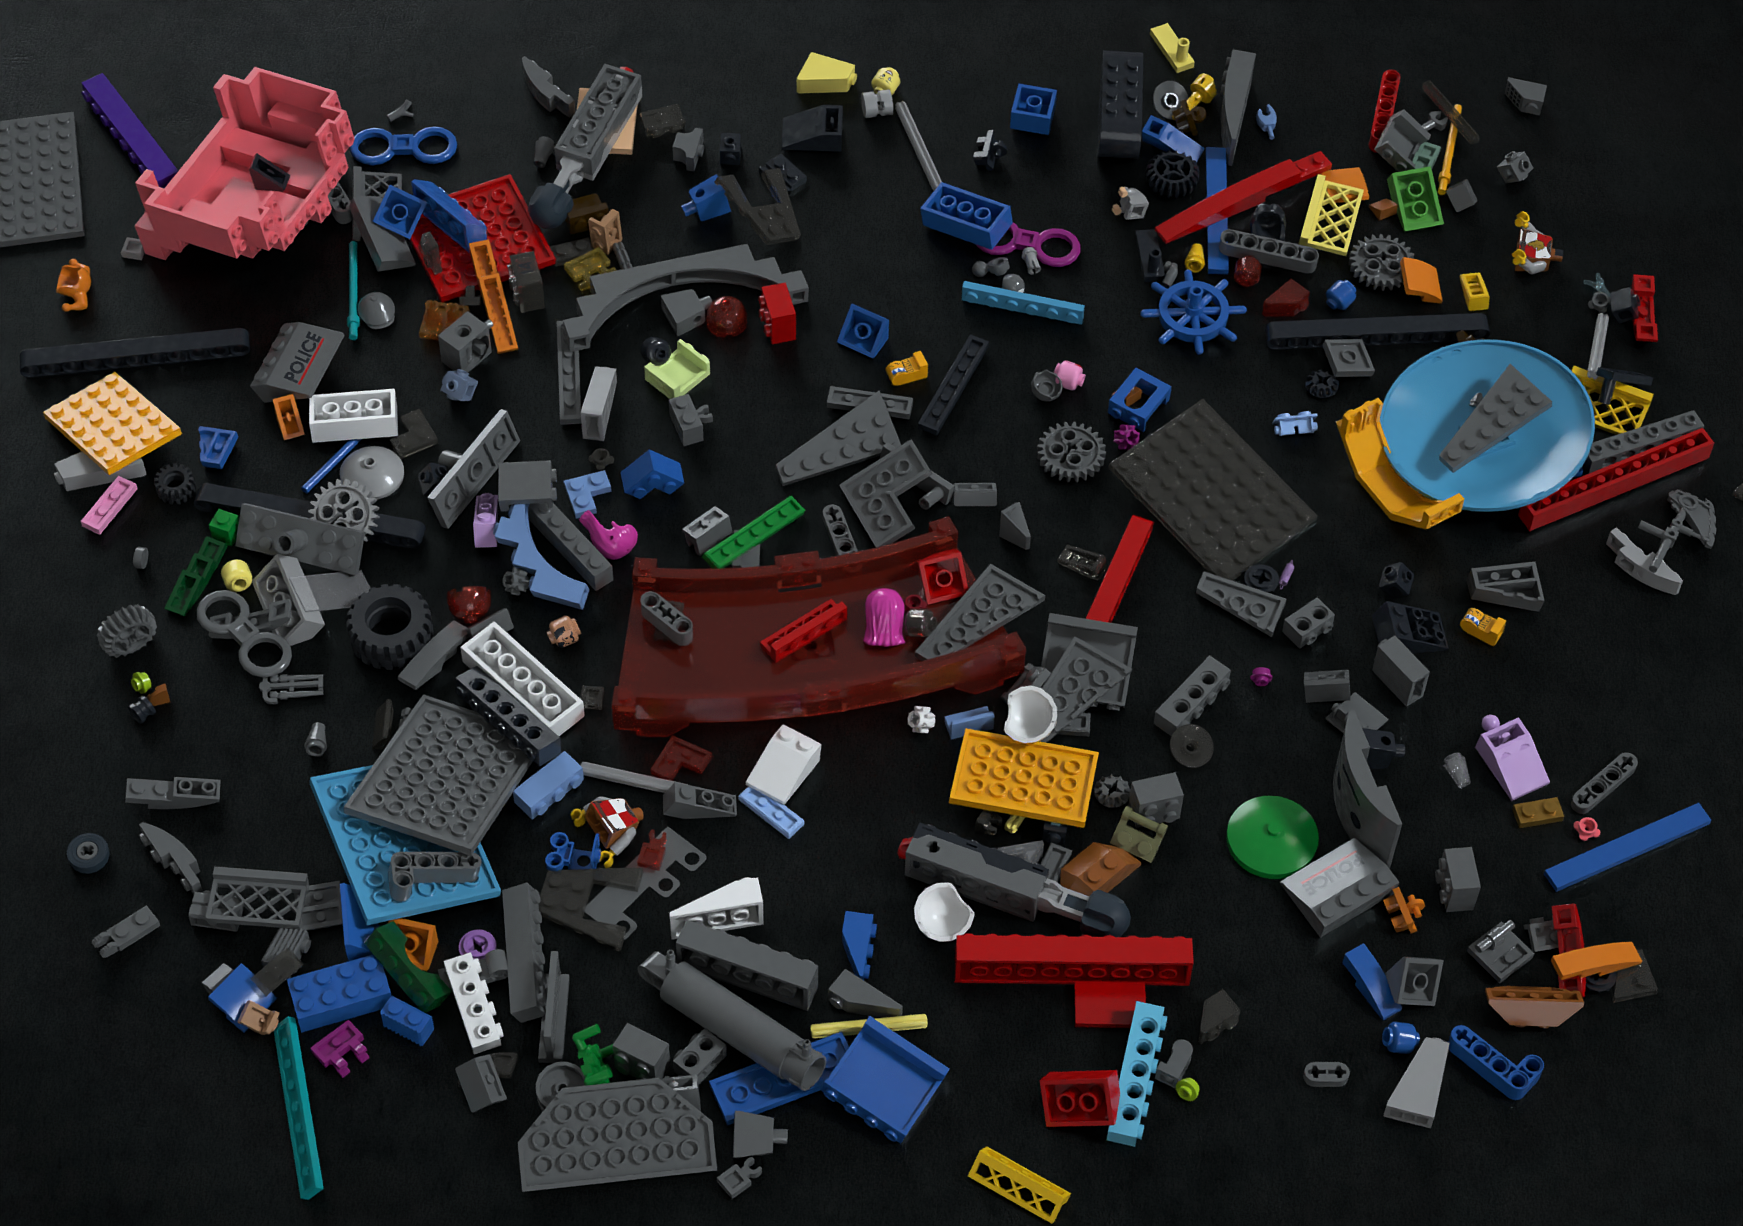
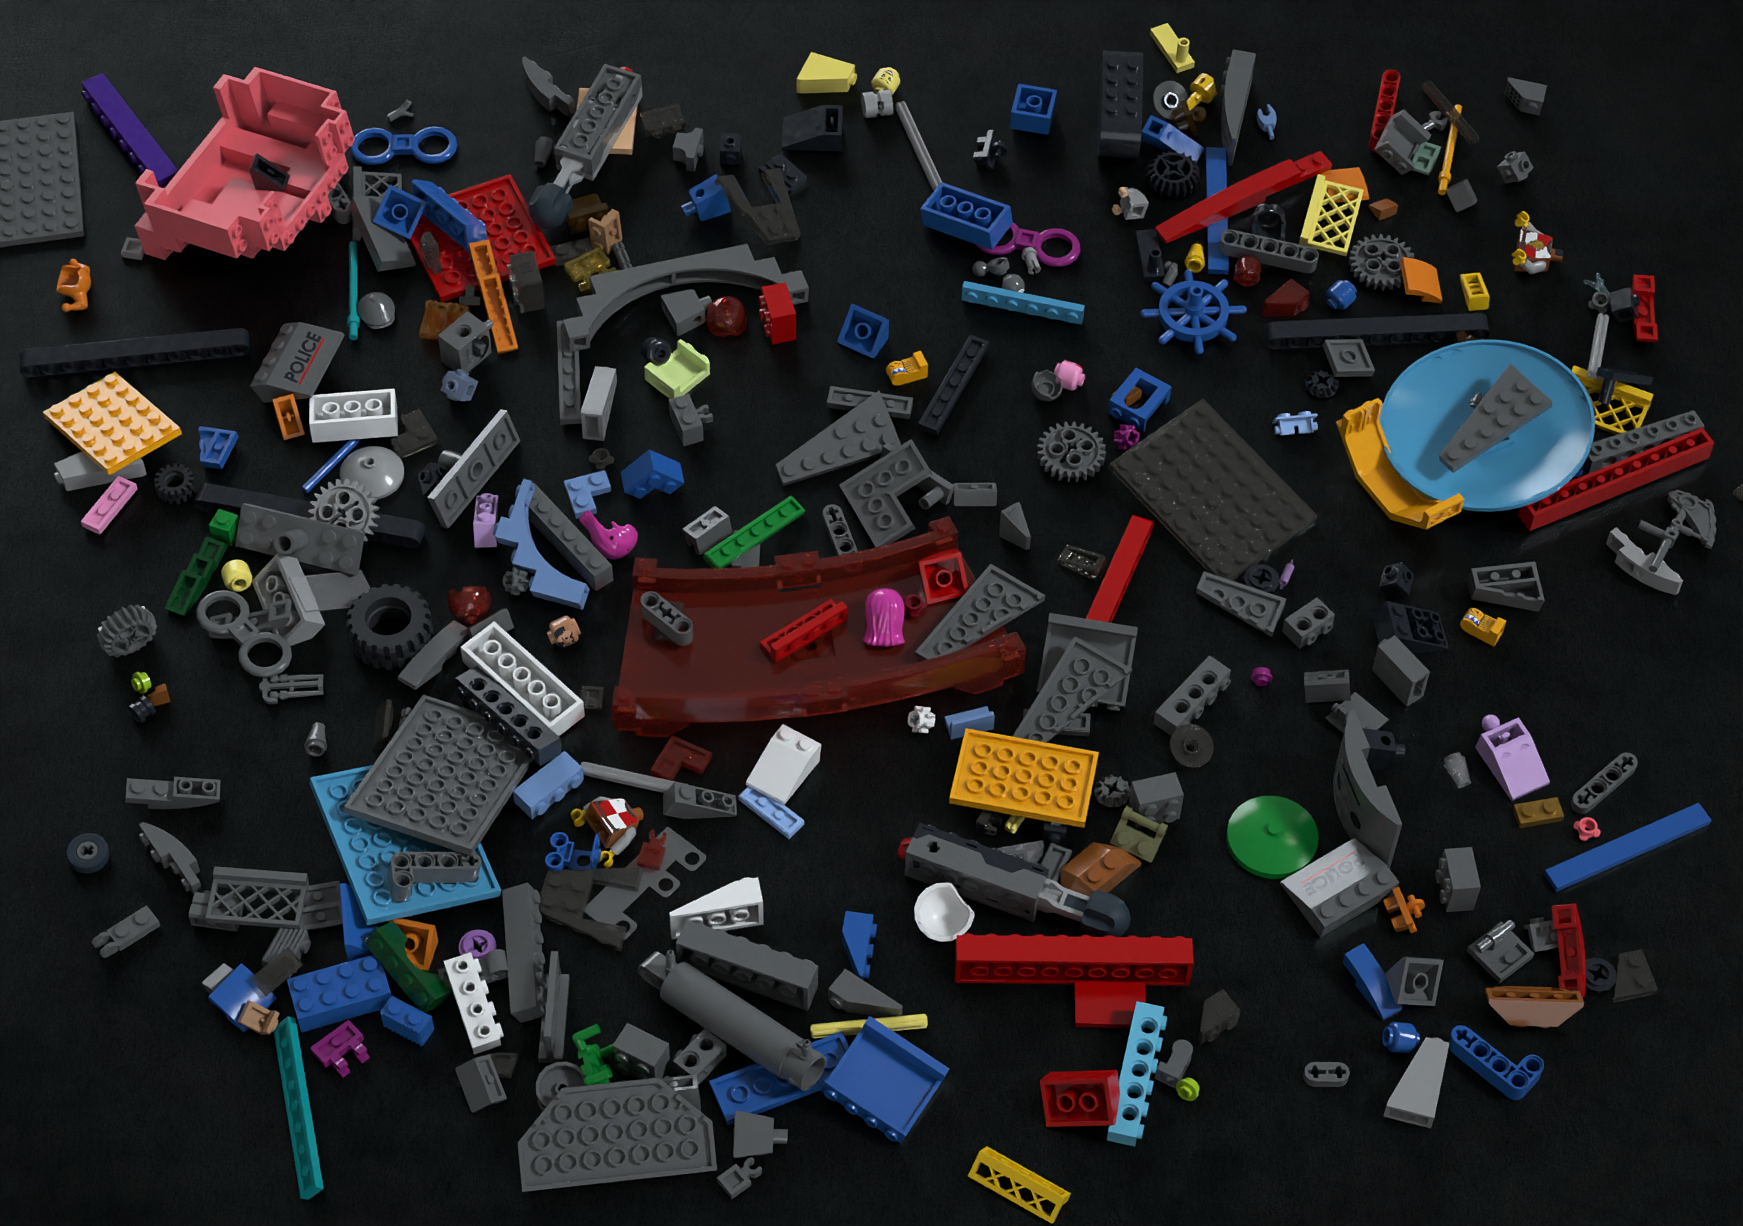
dark grey tile [133,547,148,569] -> none
dark grey panel [498,461,557,511] -> none
clear smoke head [903,608,937,637] -> none
dark grey plate [1000,663,1051,703] -> none
white cylinder [1004,686,1057,743] -> none
bright green slope [1387,166,1444,232] -> none
orange slope [1551,942,1642,980] -> none

